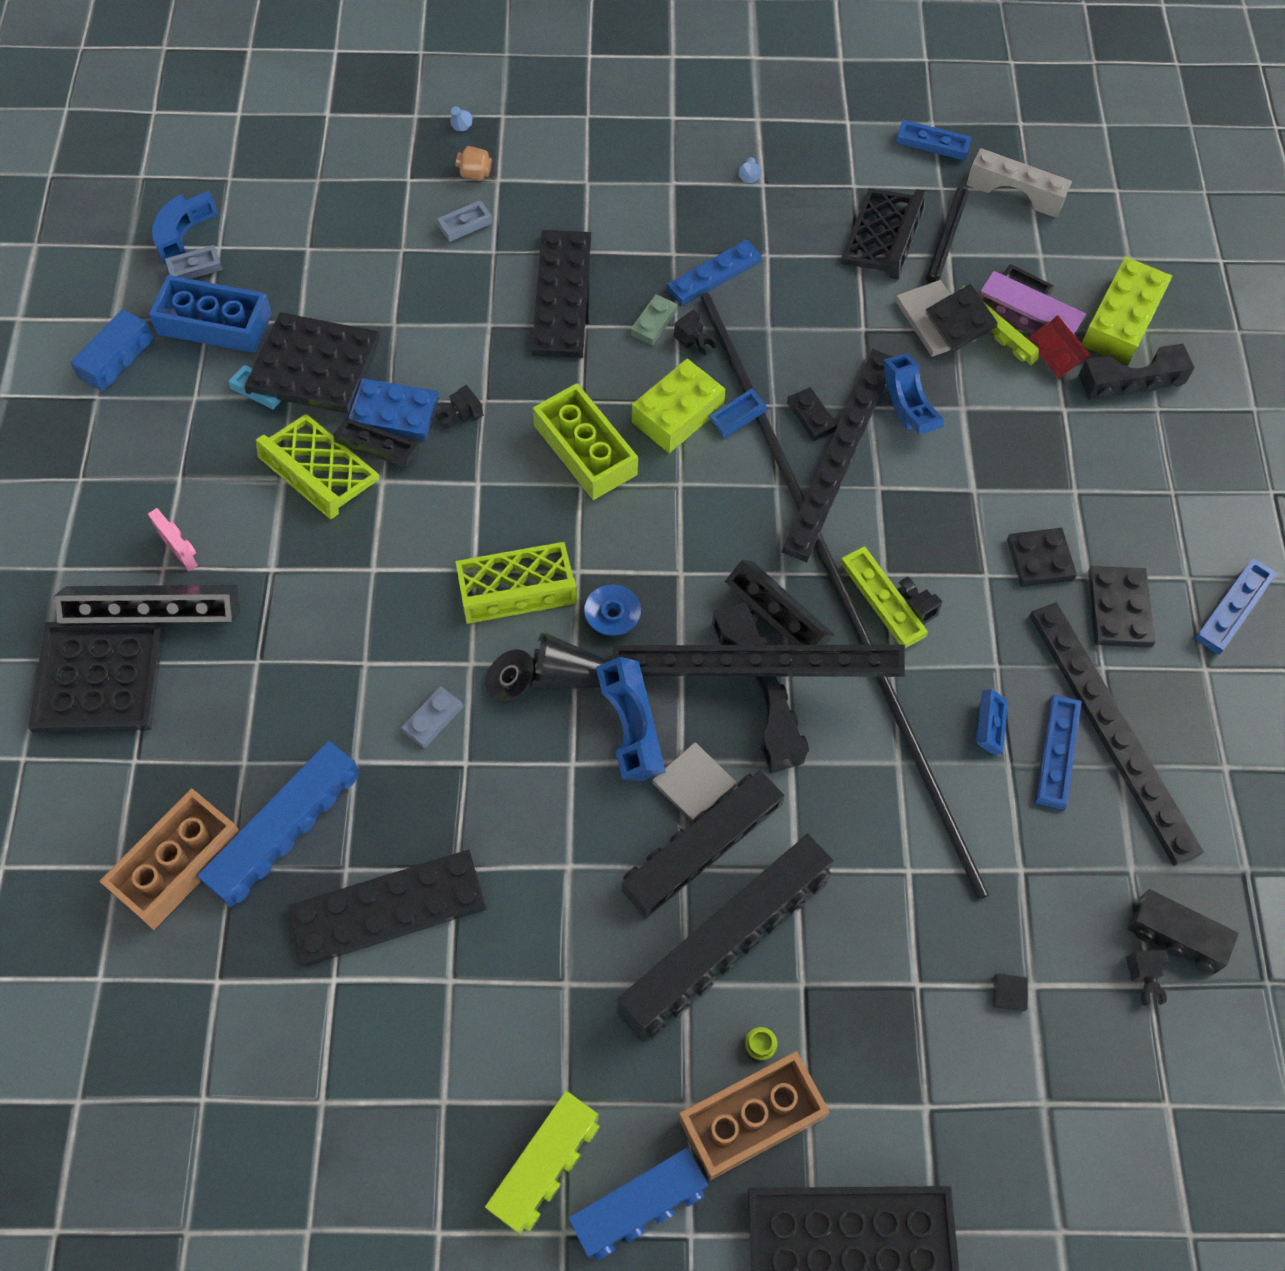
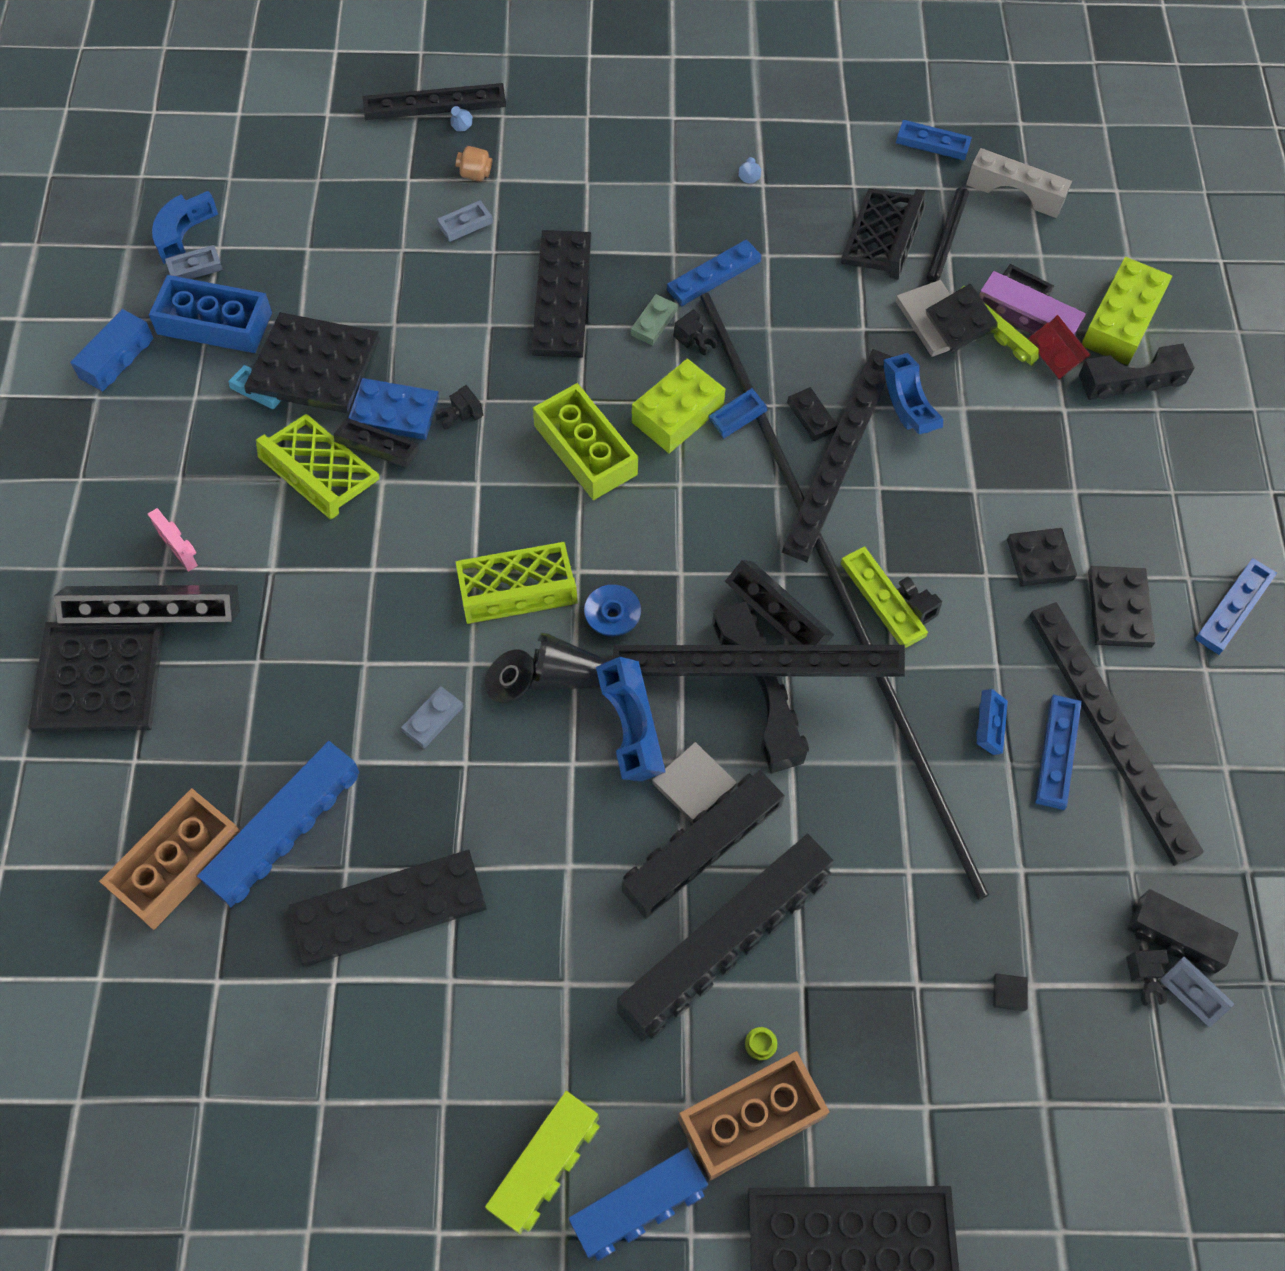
none -> black plate [362,83,506,120]
none -> sand blue plate [1160,956,1234,1028]

